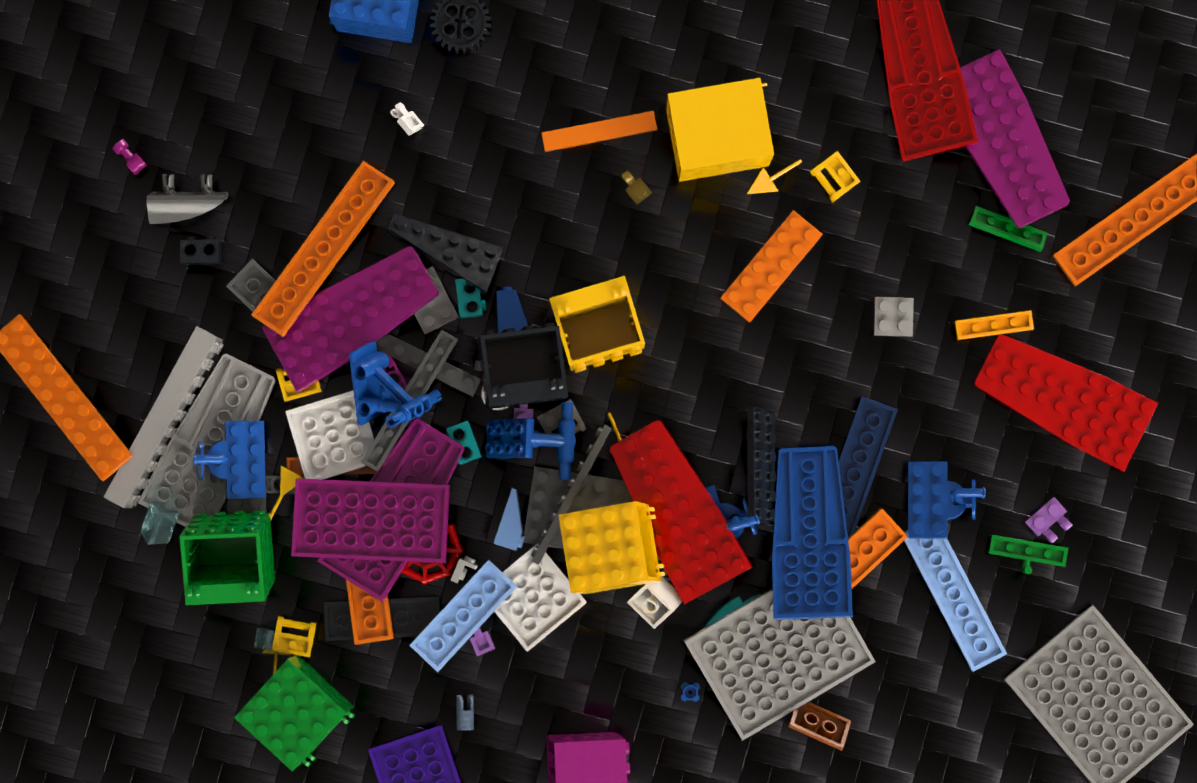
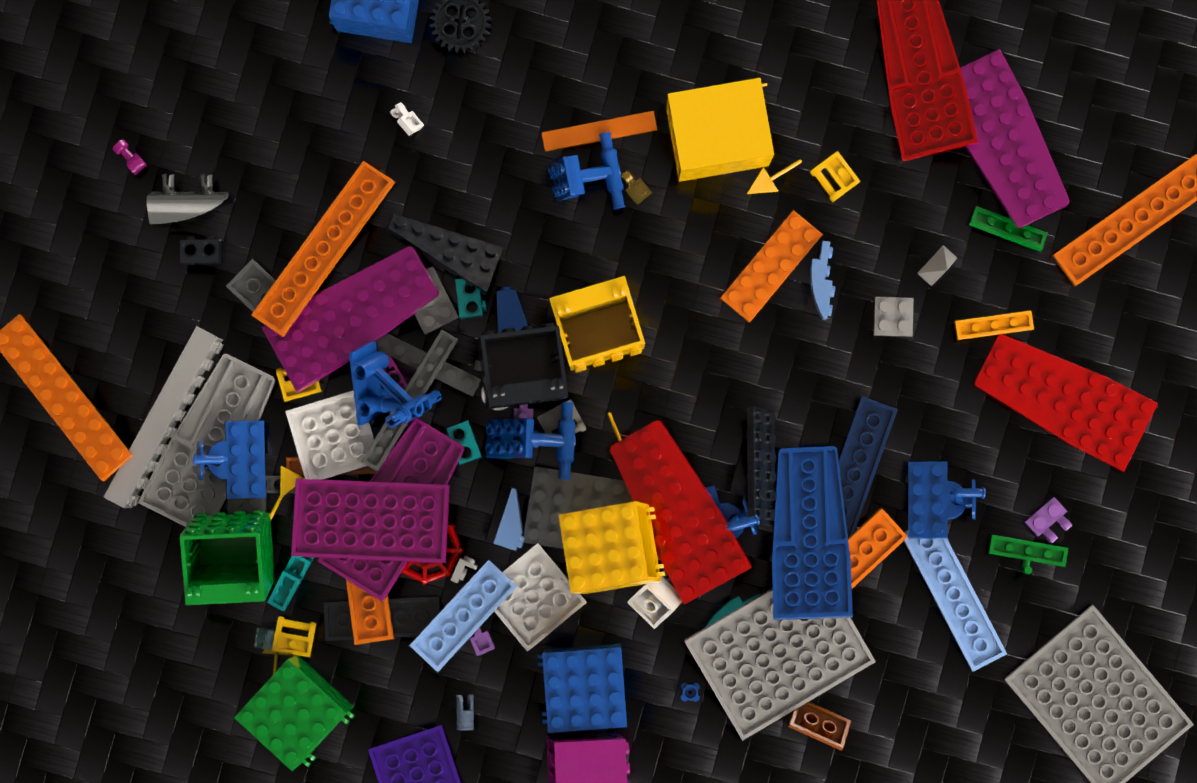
clear light blue panel [140,502,179,544] -> none
dark grey plate [530,425,612,565] -> none
none -> teal slope [267,556,314,612]
none -> blue piece [537,643,627,733]
none -> blue plate [548,132,625,209]
none -> medium blue slope [810,241,835,320]
none -> light grey slope [917,245,957,286]

